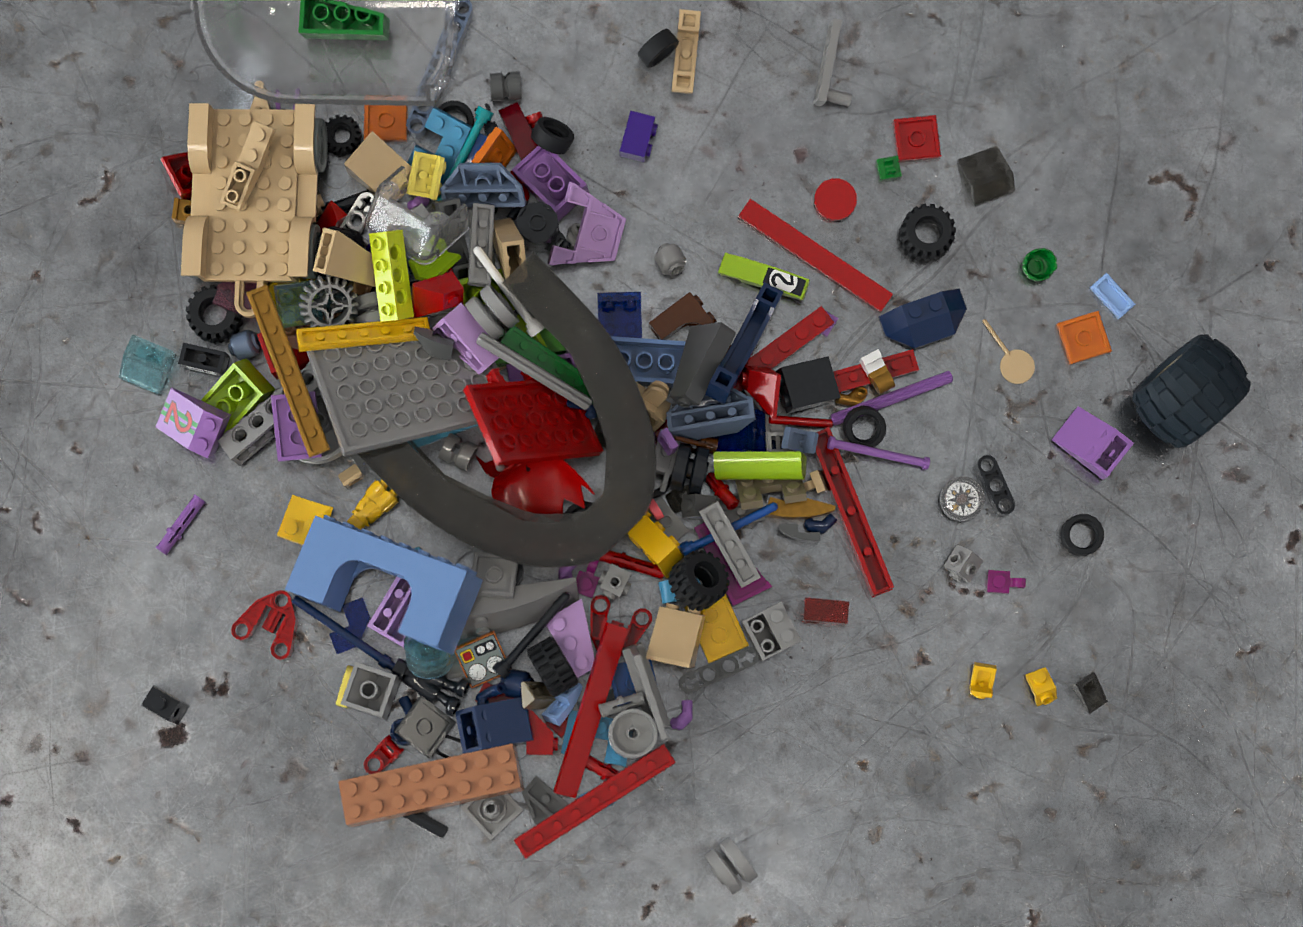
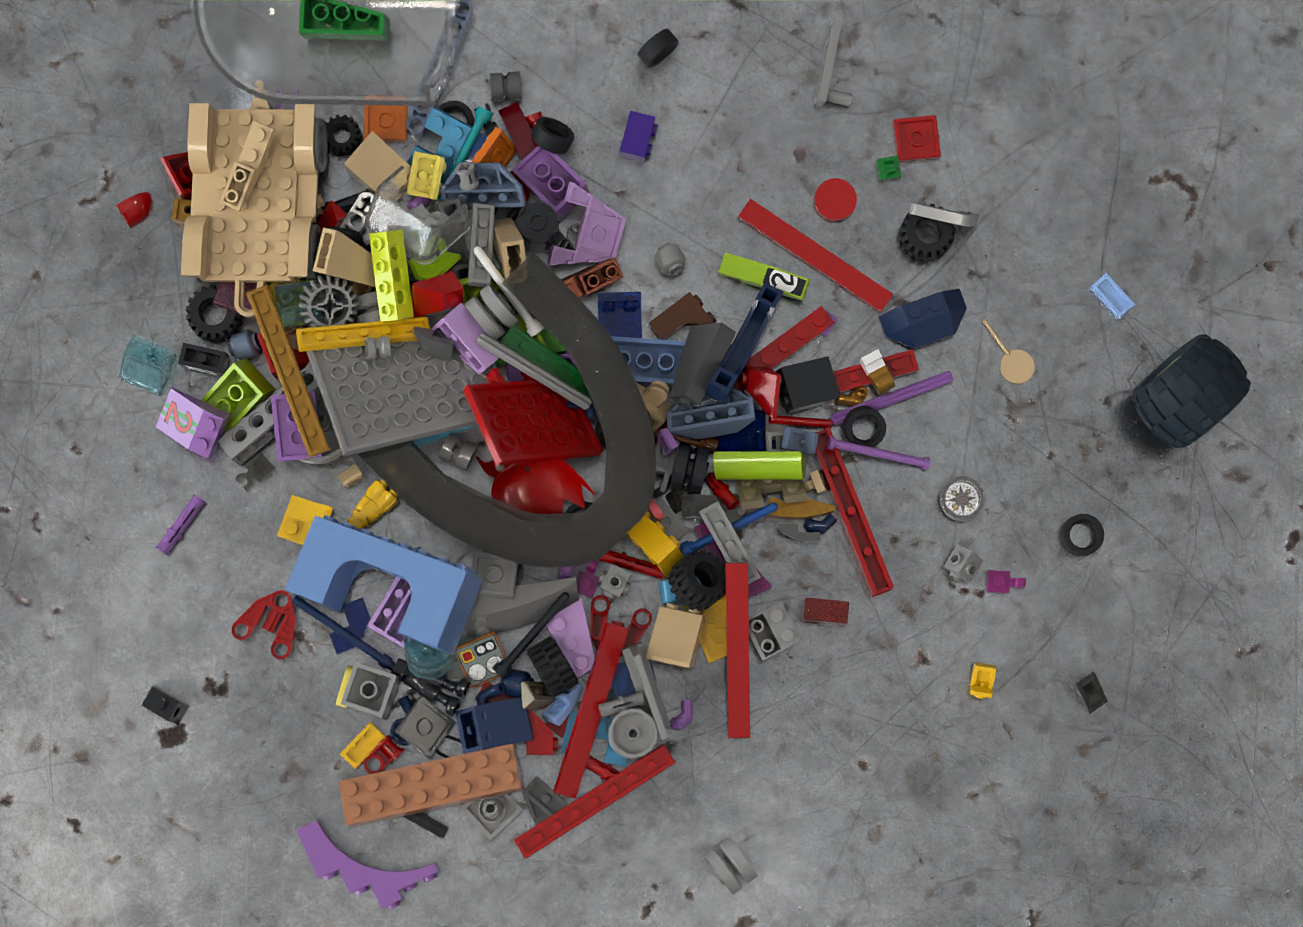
tan slope [671,9,701,94] -> none
dark grey beam [679,647,759,694] -> none
clear smoke bracket [958,146,1015,205] -> none
black beam [975,455,1015,517] -> none
green hair [1022,248,1057,282] -> none
yellow bracket [1025,667,1057,706] -> none
medium lavender slope [1052,406,1134,480] -> none
orange tile [1056,311,1112,365] -> none
none -> red brick [116,192,153,228]
none -> clear smoke plate [235,452,276,490]
none -> medium lavender arch [296,820,440,910]
none -> yellow plate [340,722,386,769]
none -> light grey wheel [365,336,391,360]
none -> light grey bush [455,162,479,191]
none -> copper slope [536,257,624,314]
none -> red tile [725,562,750,738]
none -> light grey beam [909,202,979,227]

